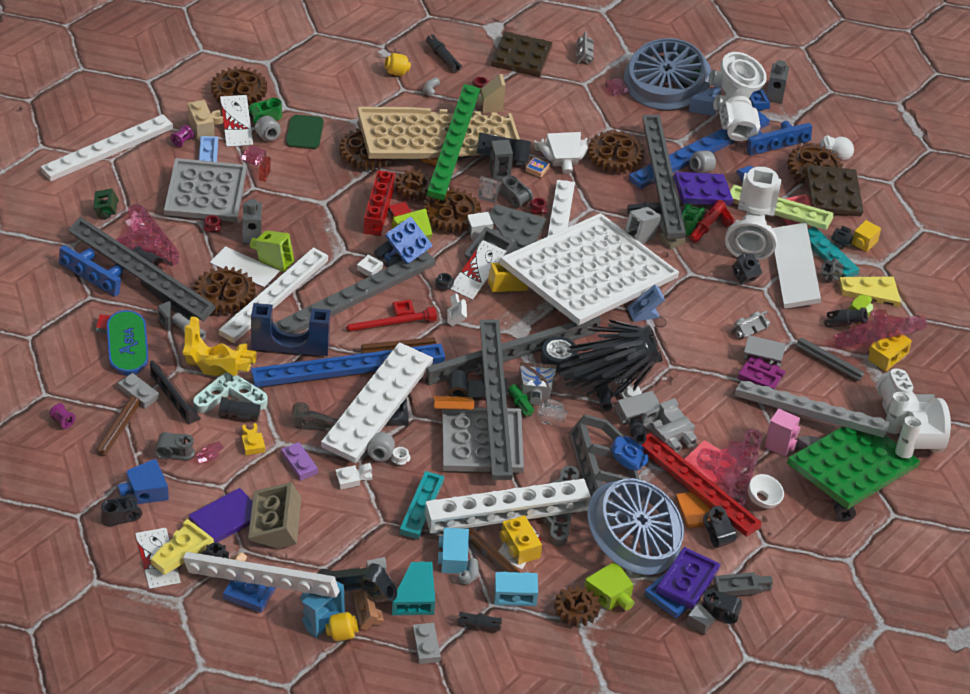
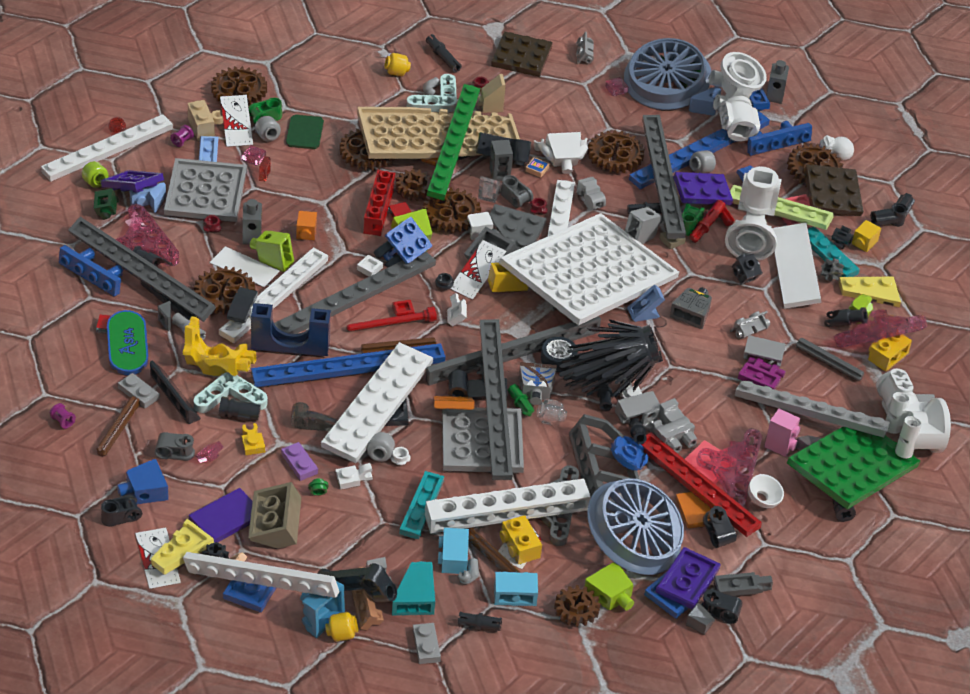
none -> lime head [82,161,108,188]
none -> dark purple plate [100,170,164,193]
none -> clear red plate [108,117,126,133]
none -> light blue slope [129,182,166,213]
none -> black slope [227,287,258,323]
none -> orange brick [296,211,317,241]
none -> green plate [308,478,329,496]
none -> light aqua beam [407,74,457,112]
none -> light grey leg [576,177,606,210]
none -> dark grey torso [670,287,712,329]
none -> black piece [870,193,915,227]

